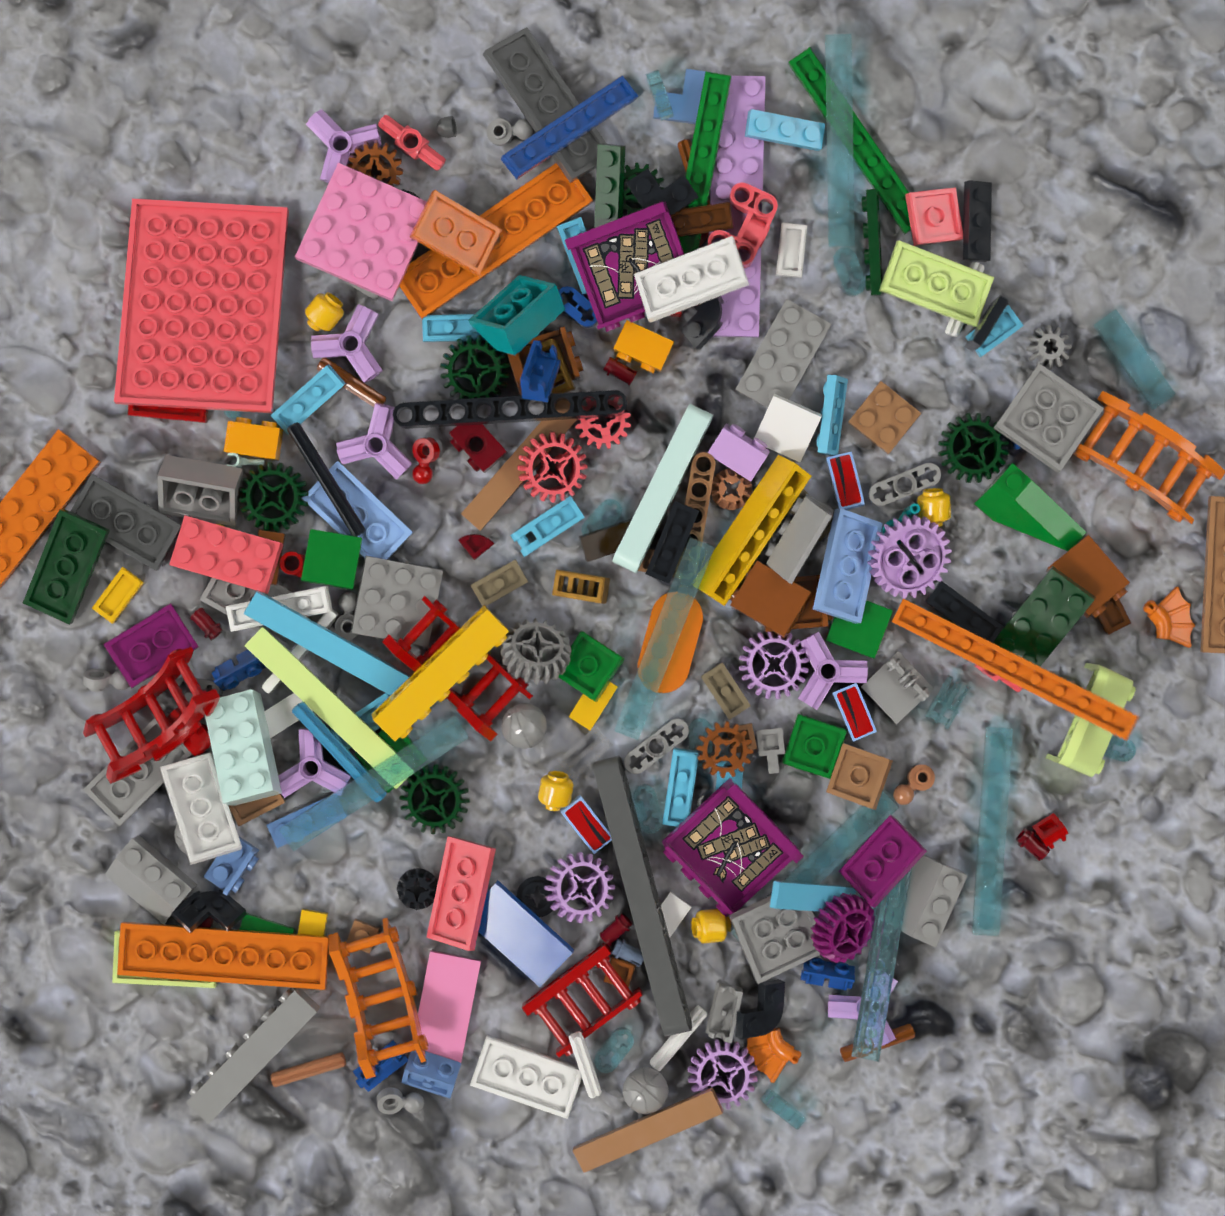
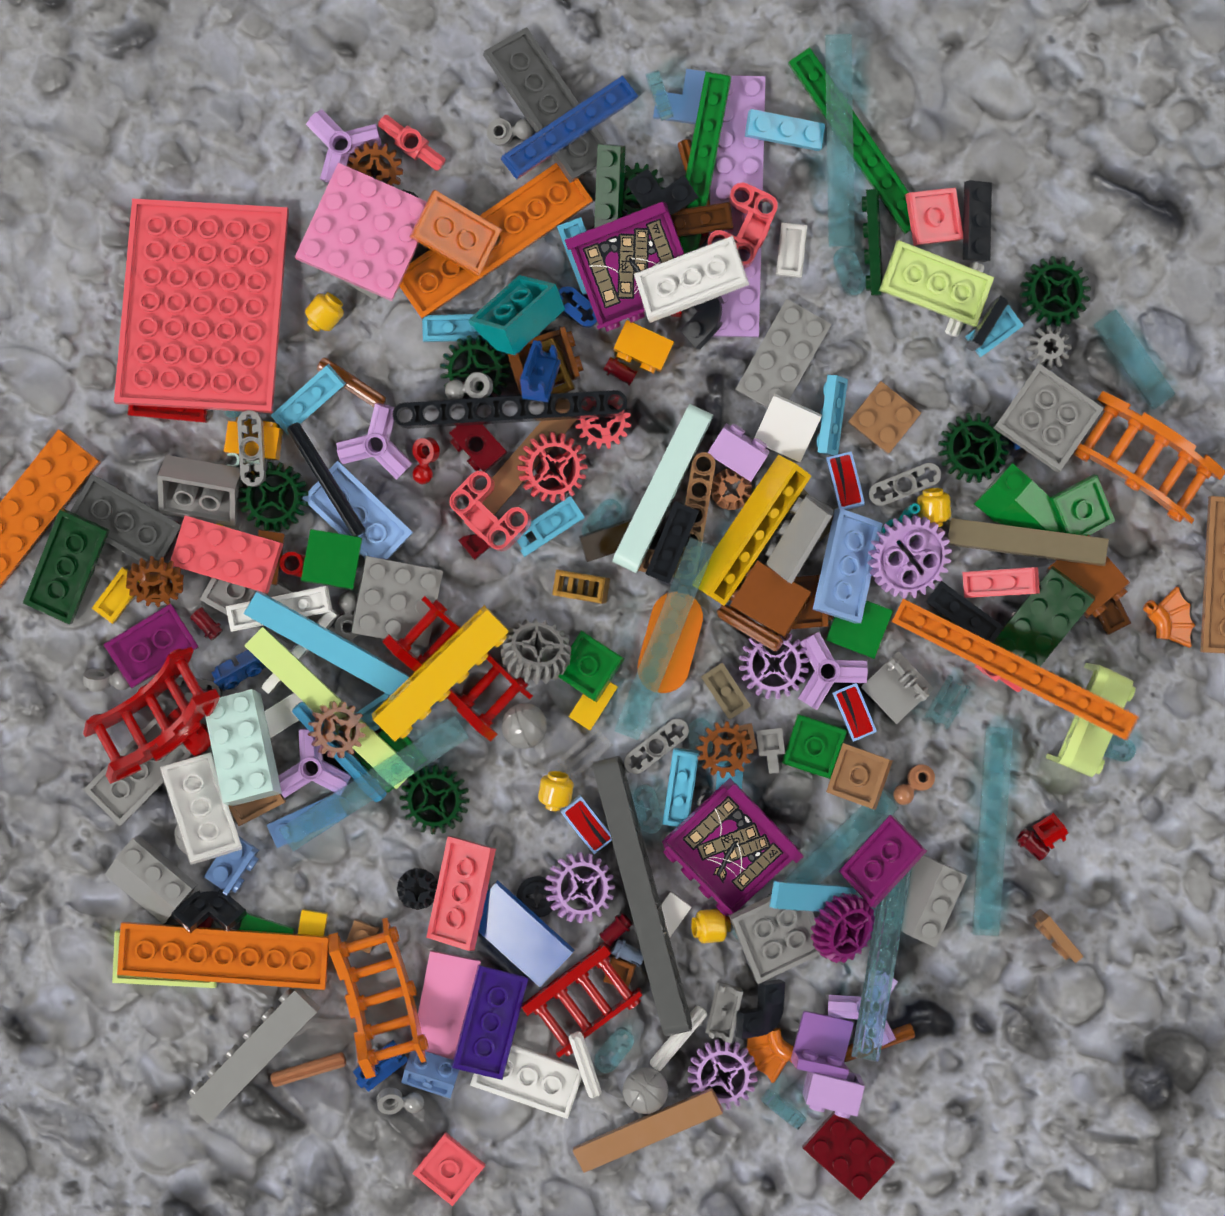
lavender piece [311,304,383,383] -> none
dark grey hinge [437,116,457,138] -> none
dark tan plate [470,559,528,606] -> none
blue hinge [800,958,855,991] -> none
none -> dark orange gear [126,556,184,607]
none -> light grey beam [237,410,266,487]
none -> gear [308,701,366,758]
none -> coral tile [412,1132,486,1206]
none -> light grey plate [445,372,493,400]
none -> coral beam [449,471,531,552]
none -> dark purple tile [451,965,529,1080]
none -> dark orange axle [717,605,783,651]
none -> medium lavender bracket [791,1011,854,1080]
none -> lavender brick [802,1071,865,1118]
none -> dark red plate [802,1111,895,1201]
none -> dark tan tile [947,518,1109,566]
none -> coral tile [962,567,1040,598]
none -> dark green gear [1019,256,1091,327]
none -> medium nougat plate [1032,909,1084,963]
none -> green tile [1049,474,1116,536]

